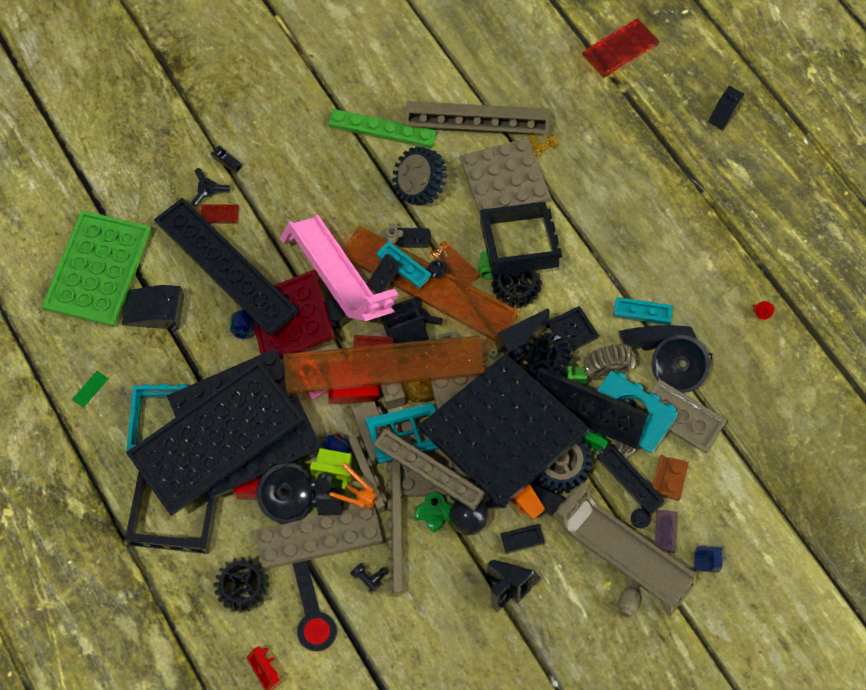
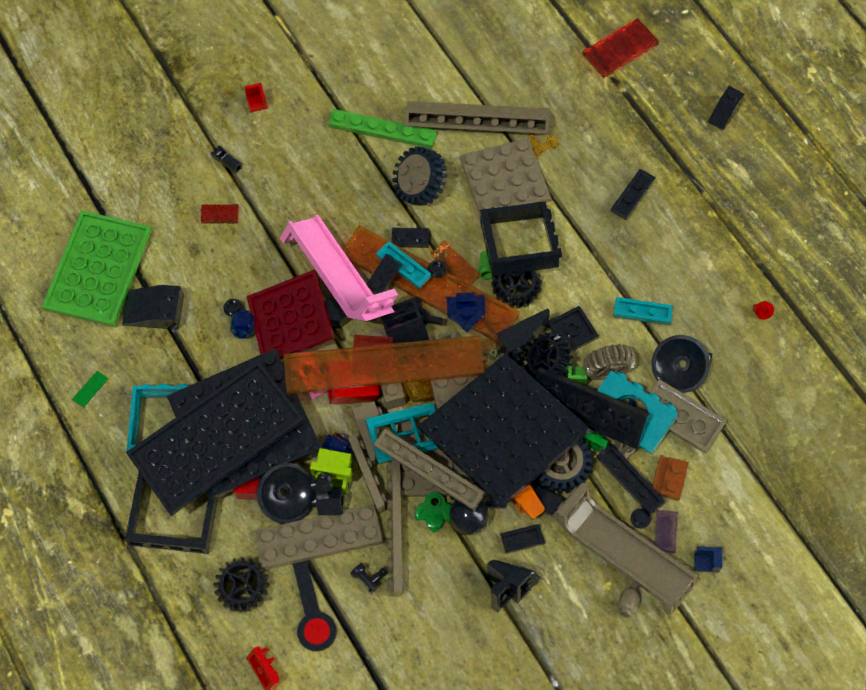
black plate [154,197,299,337] -> none
black piece [191,168,230,207] -> none
orange plant [329,463,378,509] -> none
dark tan plate [381,223,403,244] -> none
black slope [619,325,697,350] -> none
none -> black plate [223,299,243,317]
none -> red panel [244,83,268,113]
none -> clear blue plate [446,292,486,333]
none -> black plate [611,169,656,220]

